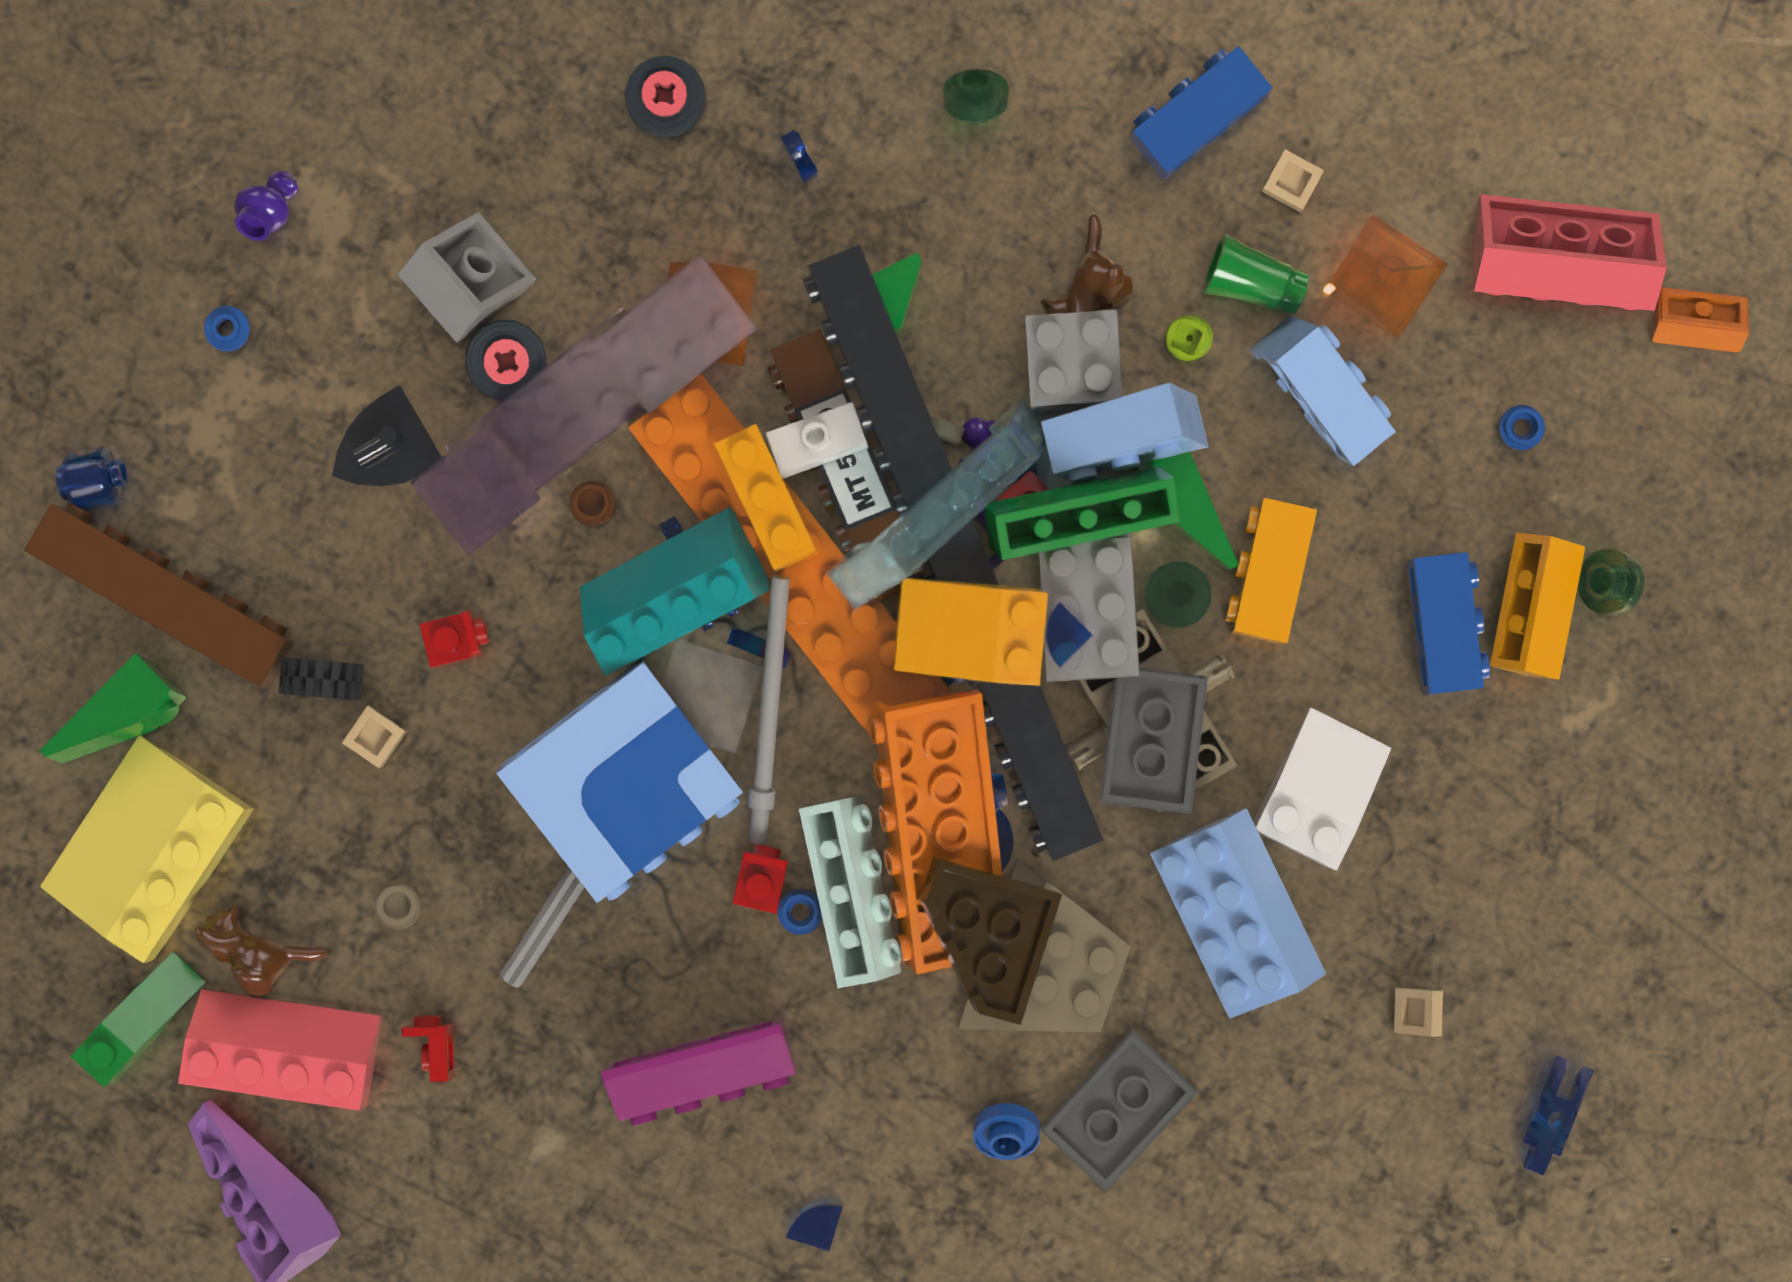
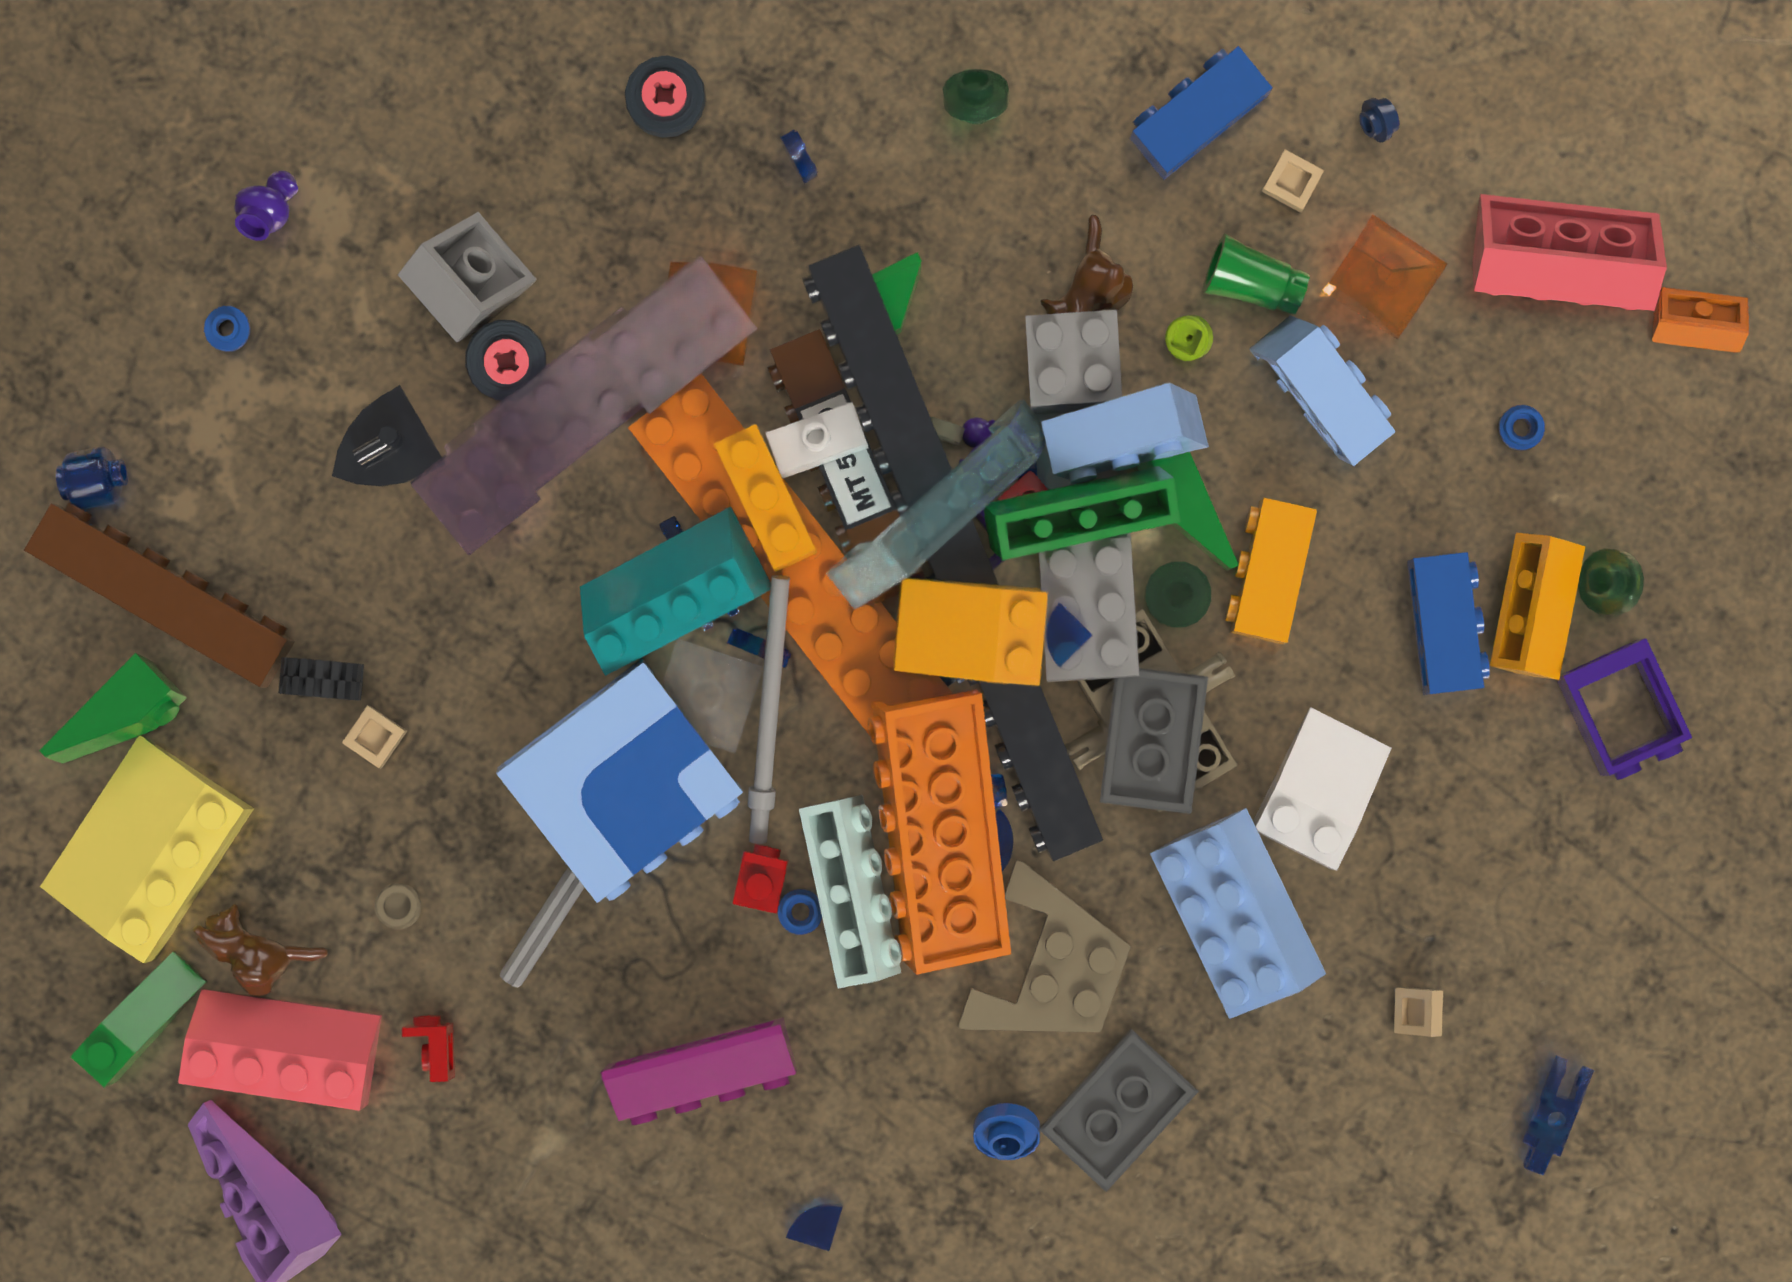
red bracket [419,610,489,668] -> none
reddish brown plate [569,481,615,526] -> none
dark brown plate [920,857,1062,1025] -> none
none -> dark blue plate [1359,98,1400,143]
none -> dark purple window [1556,638,1692,780]

